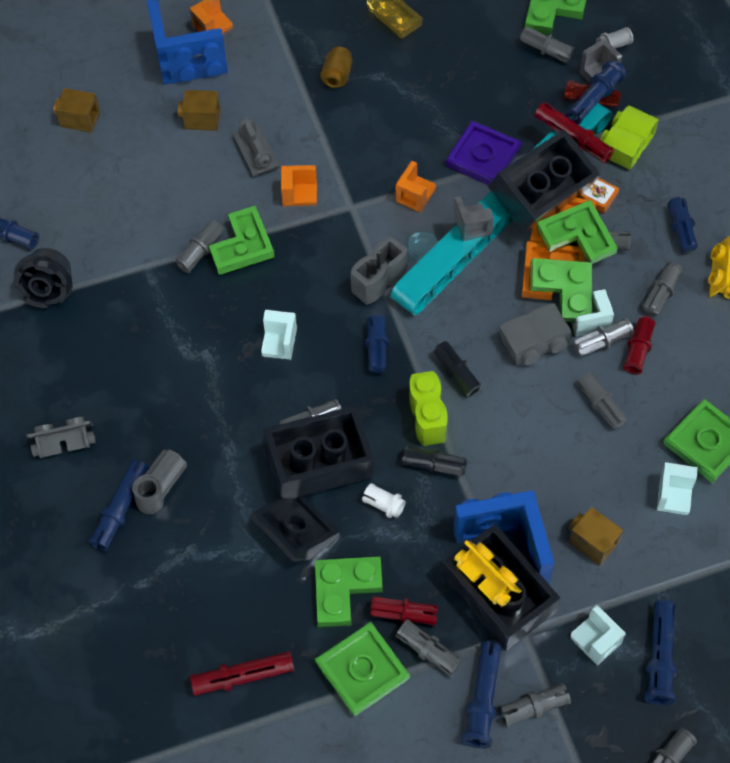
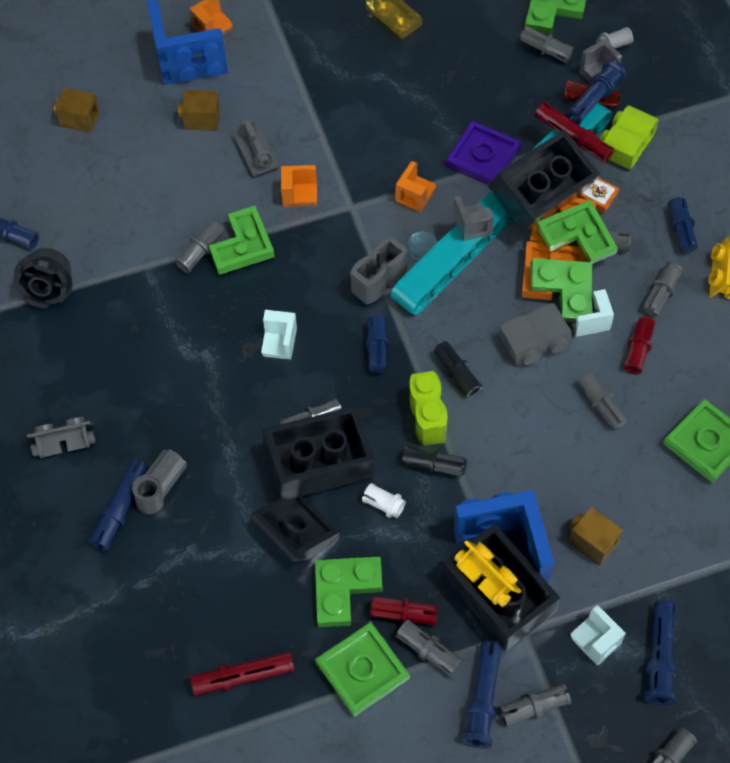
pearl gold brick [320,46,353,88] -> none
flat silver axle [573,318,634,356] -> none
light aqua panel [657,462,698,515] -> none

